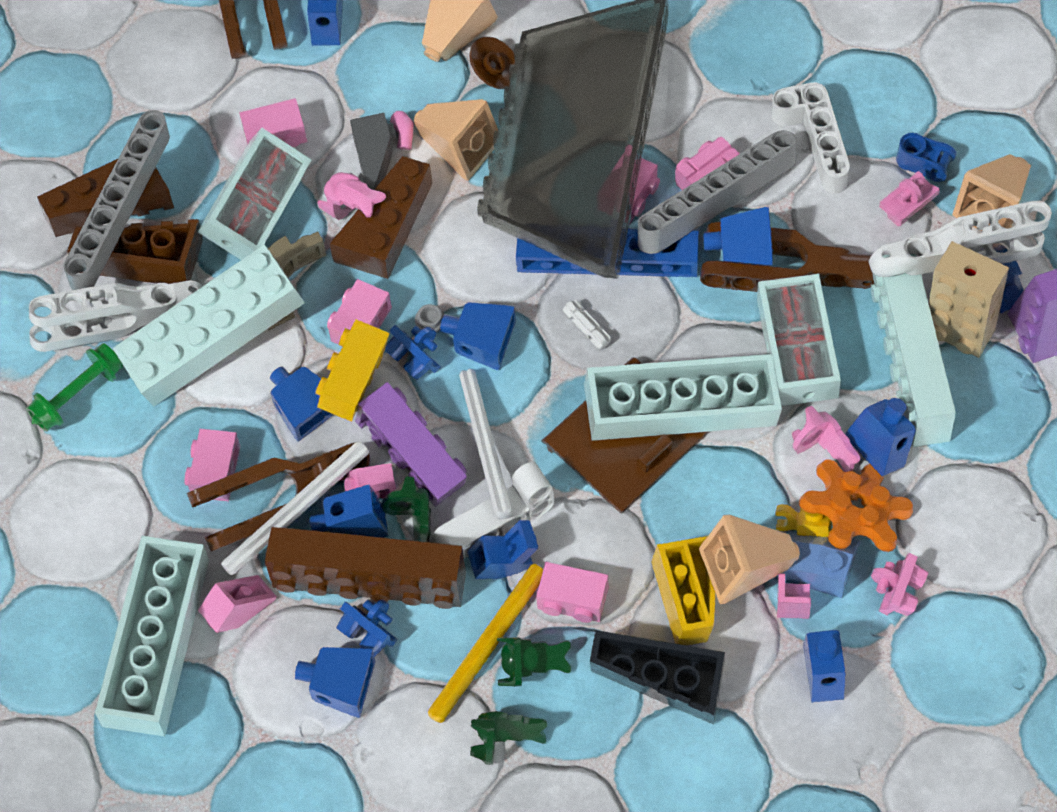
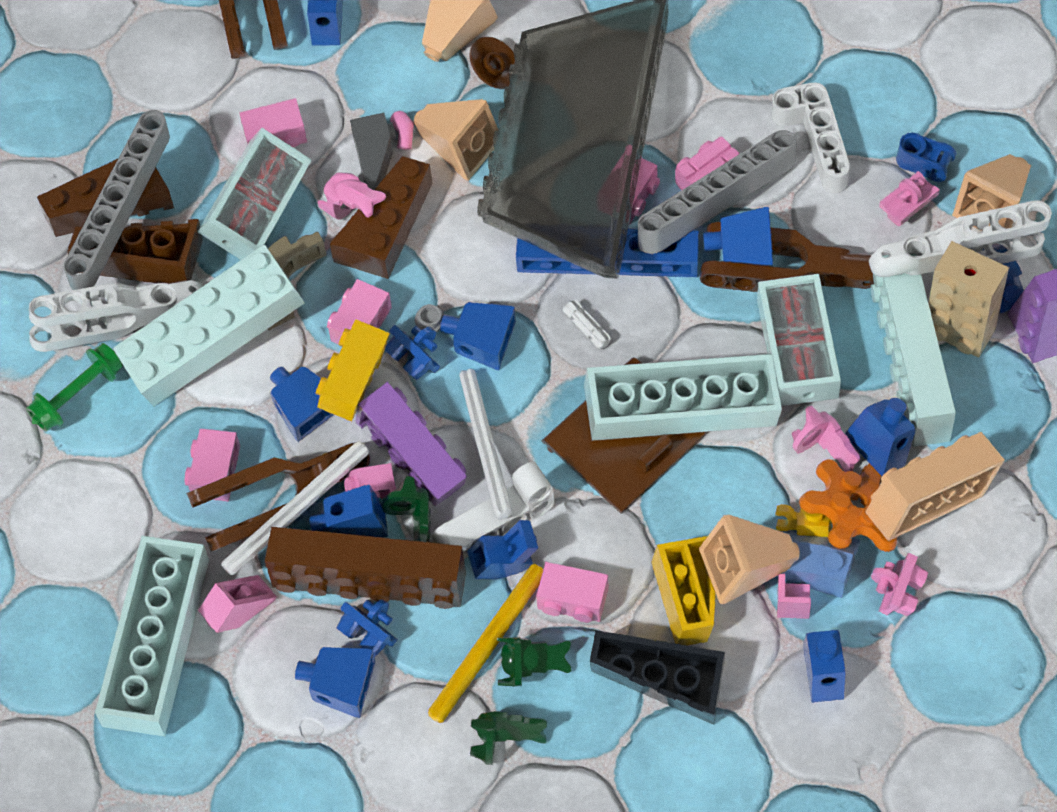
none -> light nougat brick [865,432,1005,541]

